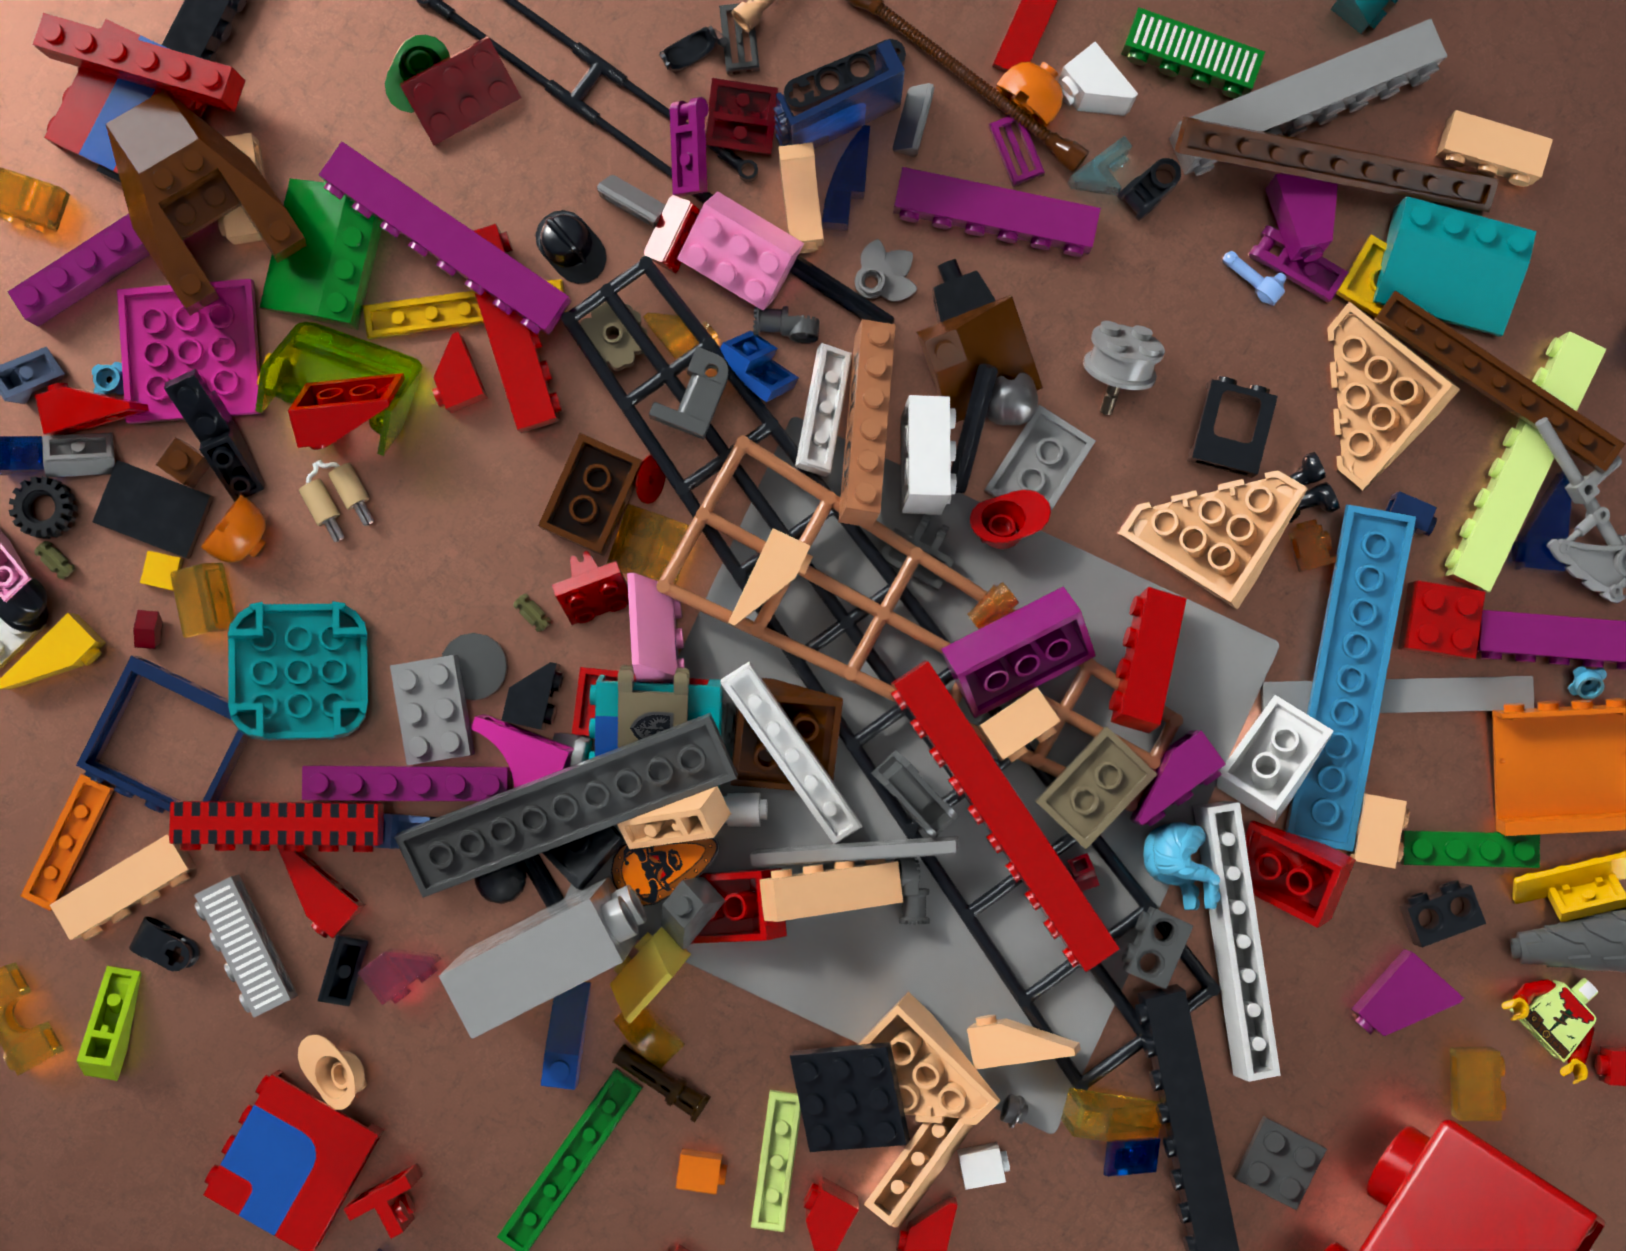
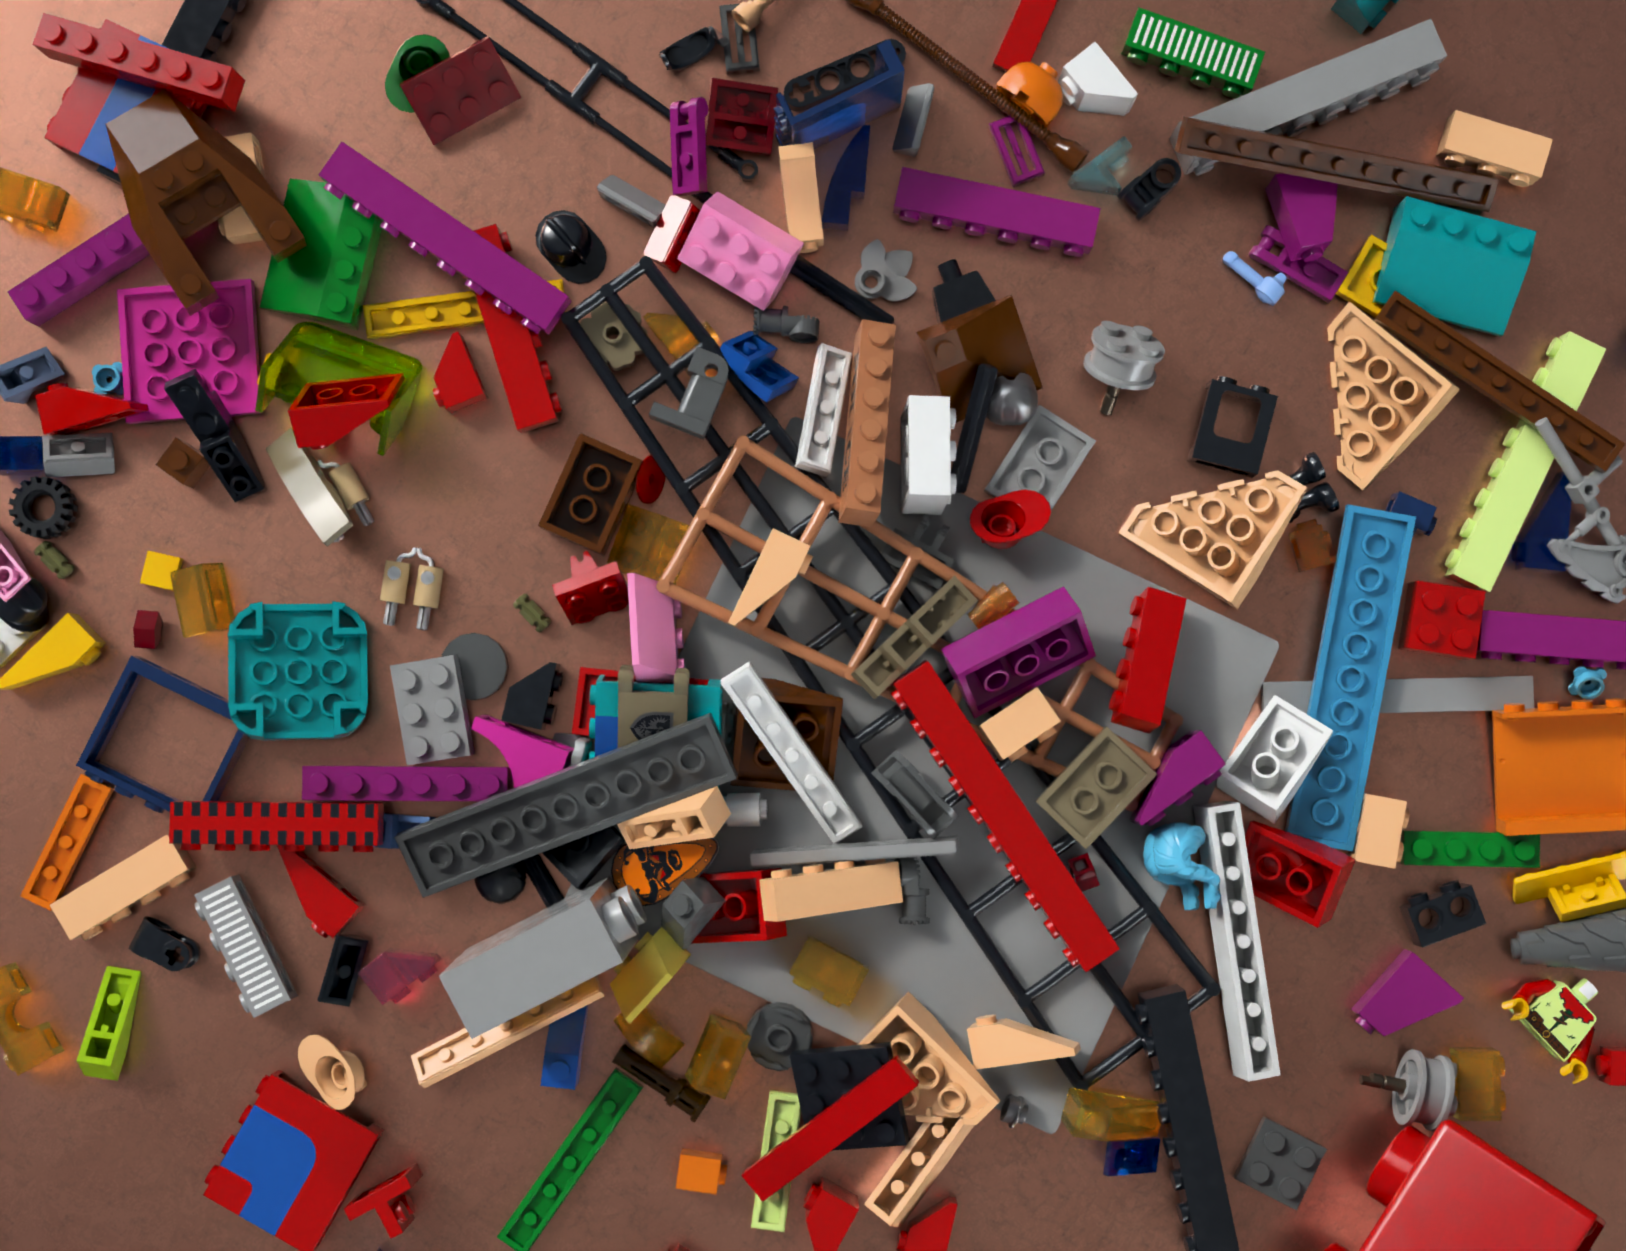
black tile [92,460,214,559] -> none
orange cylinder [201,495,266,563] -> none
white brick [957,1142,1010,1190] -> none
dark grey brick [1122,906,1193,989] -> none
none -> slope [266,428,353,547]
none -> tan piece [380,547,444,631]
none -> light nougat tile [411,976,605,1089]
none -> clear yellow brick [685,1014,751,1099]
none -> red tile [741,1055,920,1201]
none -> dark grey tile [745,1002,814,1071]
none -> clear yellow brick [789,934,869,1007]
none -> dark tan slope [851,575,978,699]
none -> light grey wheel [1359,1049,1458,1132]

